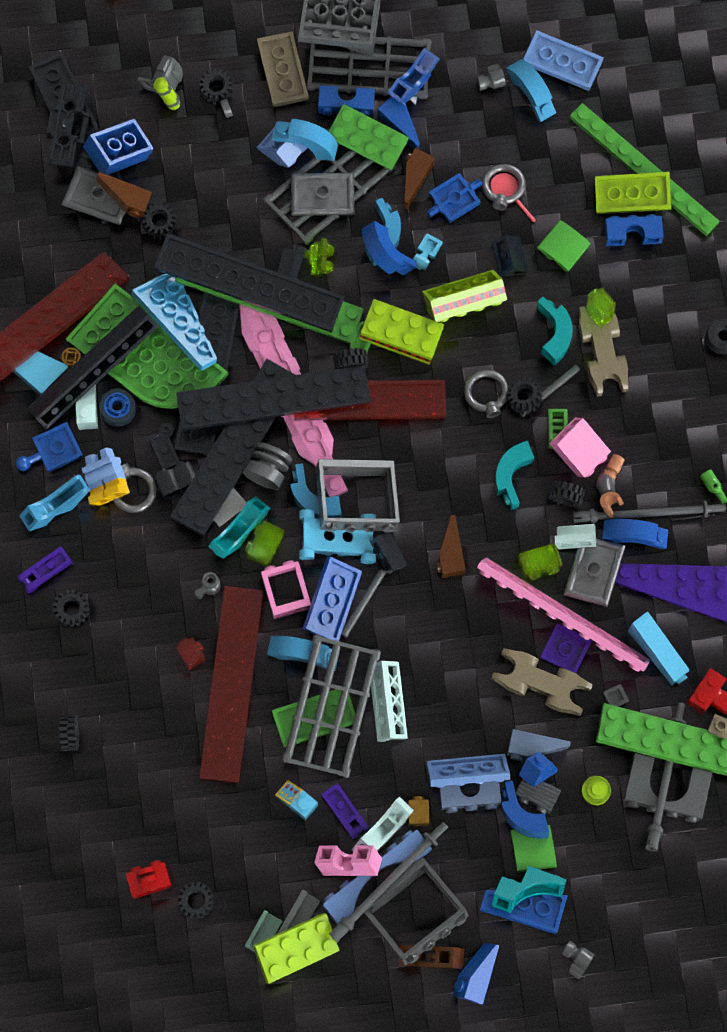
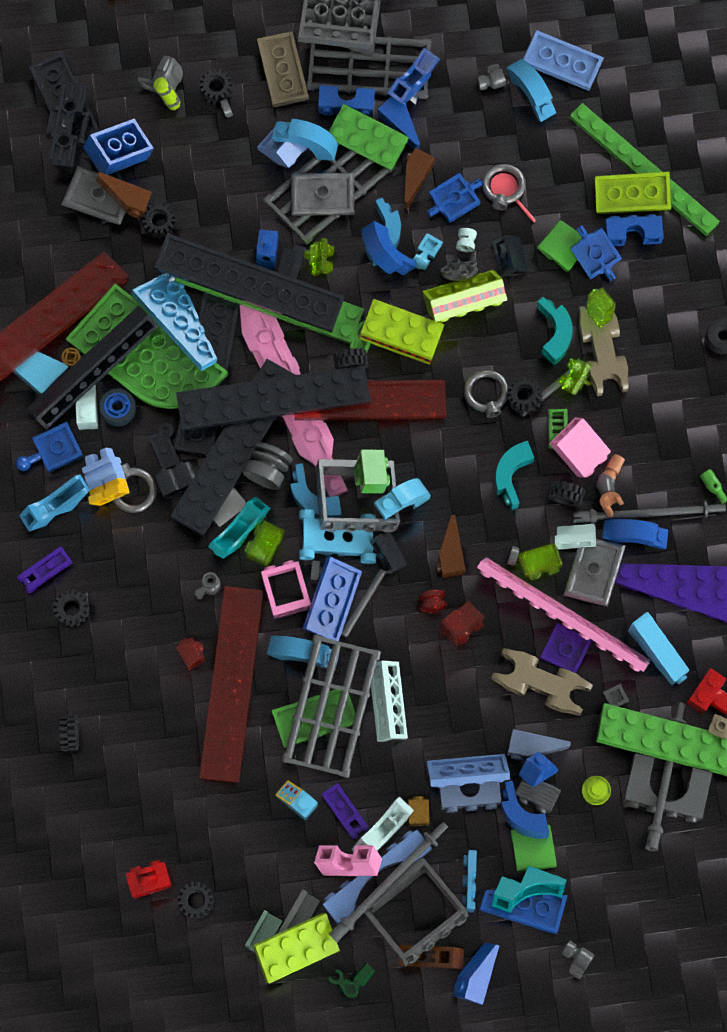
none -> blue torso [256,230,279,271]
none -> dark grey plate [311,560,323,584]
none -> dark green bar [329,962,376,998]
none -> brick [354,450,390,493]
none -> medium azure arch [374,478,431,519]
none -> clear red wheel [419,590,447,613]
none -> clear red brick [440,601,485,647]
none -> flat silver dish [441,258,478,281]
none -> light aqua wheel [456,228,477,252]
none -> dark azure wing [462,850,477,913]
none -> dark grey tile [507,546,520,566]
none -> clear neon green hips [558,358,592,395]
none -> blue plate [570,225,622,282]

